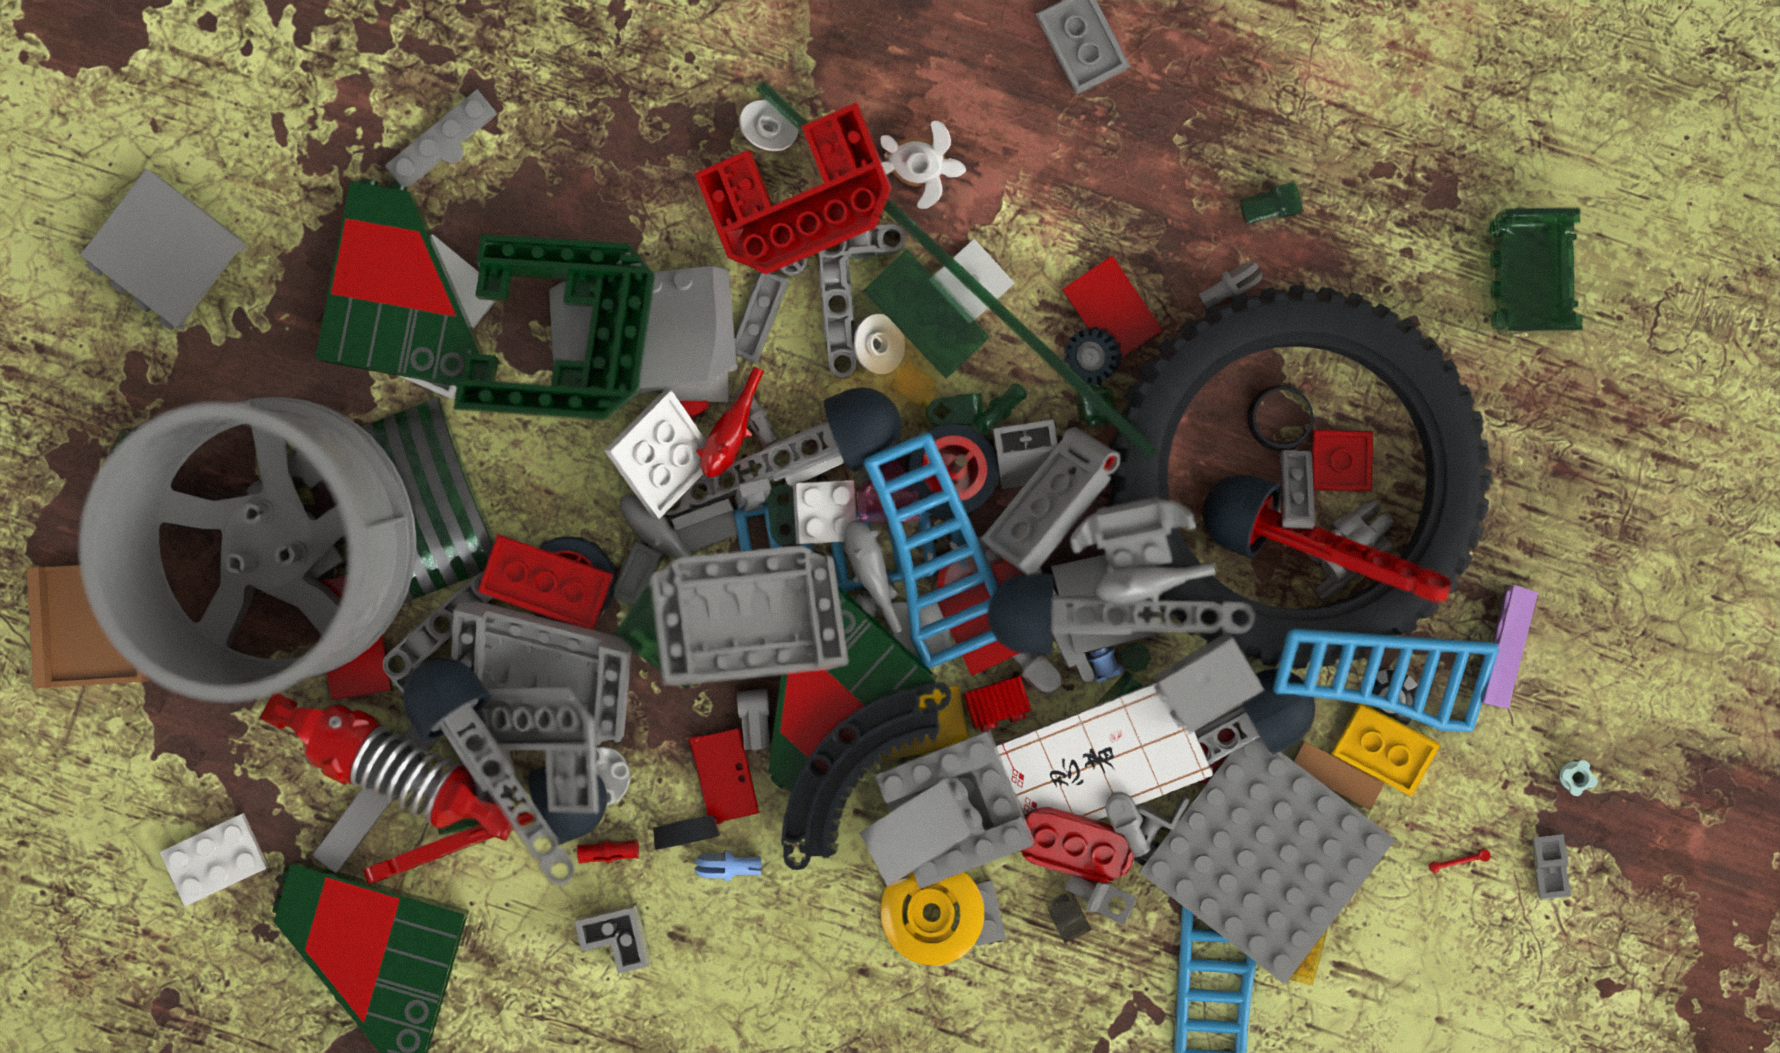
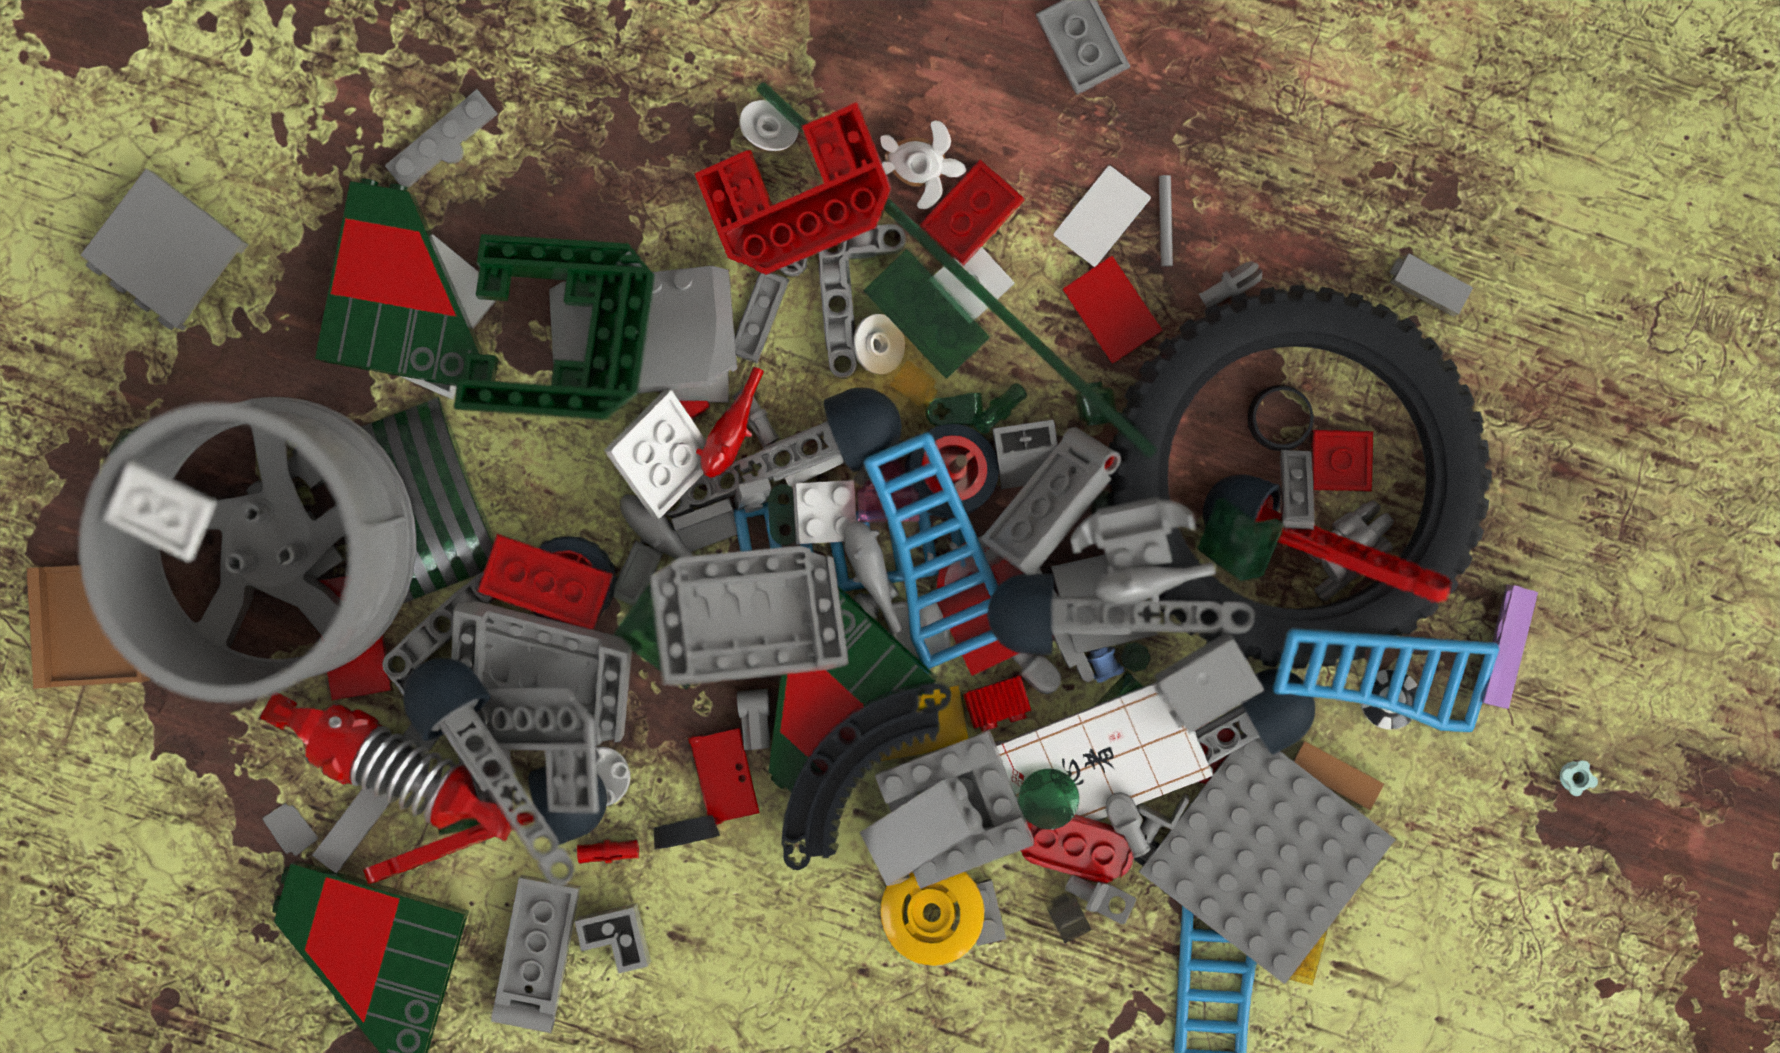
white plate [160,813,269,906] -> none
light blue arm [695,851,761,881] -> none
black wheel [1064,327,1122,384] -> none
clear green piece [1240,182,1304,225] -> none
yellow tile [1331,703,1441,797] -> none
red hinge [1429,849,1491,873] -> none
clear green windscreen [1489,207,1582,335] -> none
light grey slope [1533,834,1571,900] -> none
none -> white tile [104,462,216,561]
none -> light grey sticker [263,803,318,856]
none -> light grey hinge [491,875,581,1033]
none -> red tile [919,160,1025,266]
none -> clear green dish [1018,769,1079,830]
none -> white sticker [1053,166,1151,267]
none -> tile [1090,491,1110,515]
none -> light grey bar [1159,175,1173,267]
none -> clear green bracket [1198,498,1285,581]
none -> light grey brick [1389,253,1473,317]

